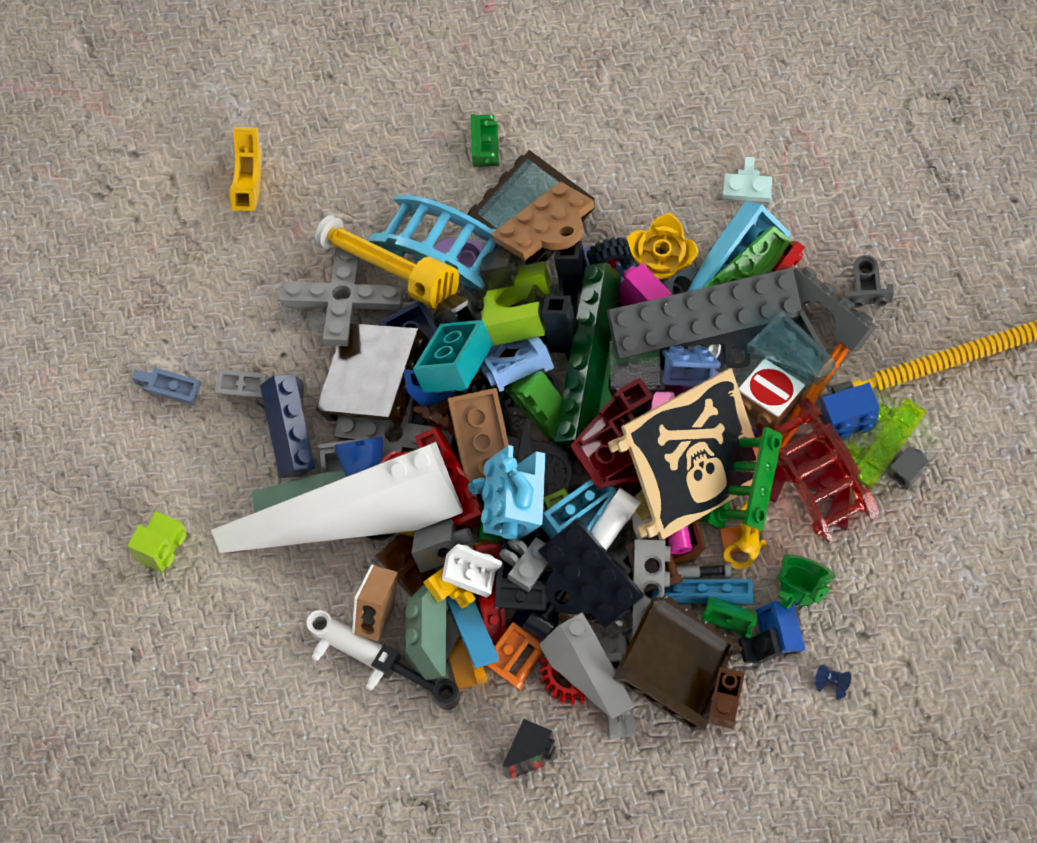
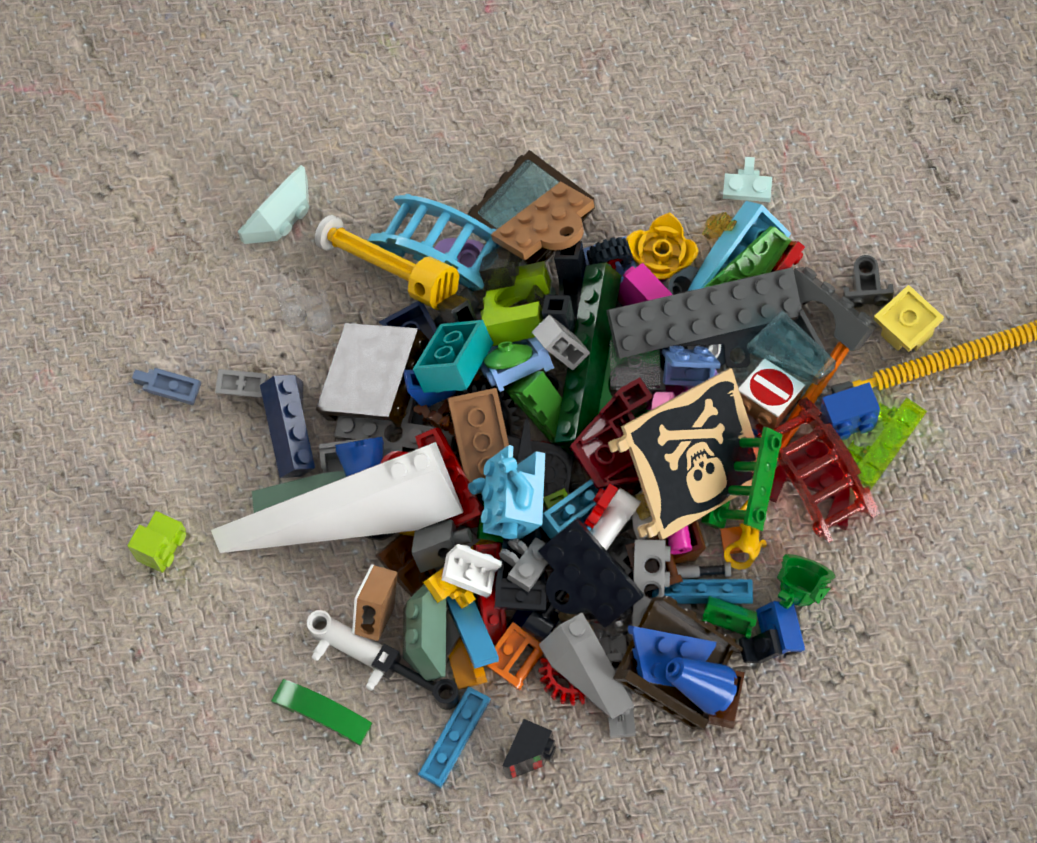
yellow arch [230,127,261,211] -> none
light grey piece [280,247,403,346] -> none
green hinge [471,114,499,167] -> none
dark blue piece [815,664,852,700] -> none
dark grey brick [888,446,929,490] -> none
none -> light aqua wedge [238,165,309,244]
none -> green slope [271,679,372,746]
none -> dark azure tile [418,686,491,788]
none -> bright green dish [484,341,533,369]
none -> light grey brick [532,315,590,370]
none -> red plate [584,484,618,529]
none -> blue wing [628,625,717,687]
none -> blue cone [666,657,737,715]
none -> clear yellow plate [702,212,737,240]
none -> light yellow panel [874,285,944,352]

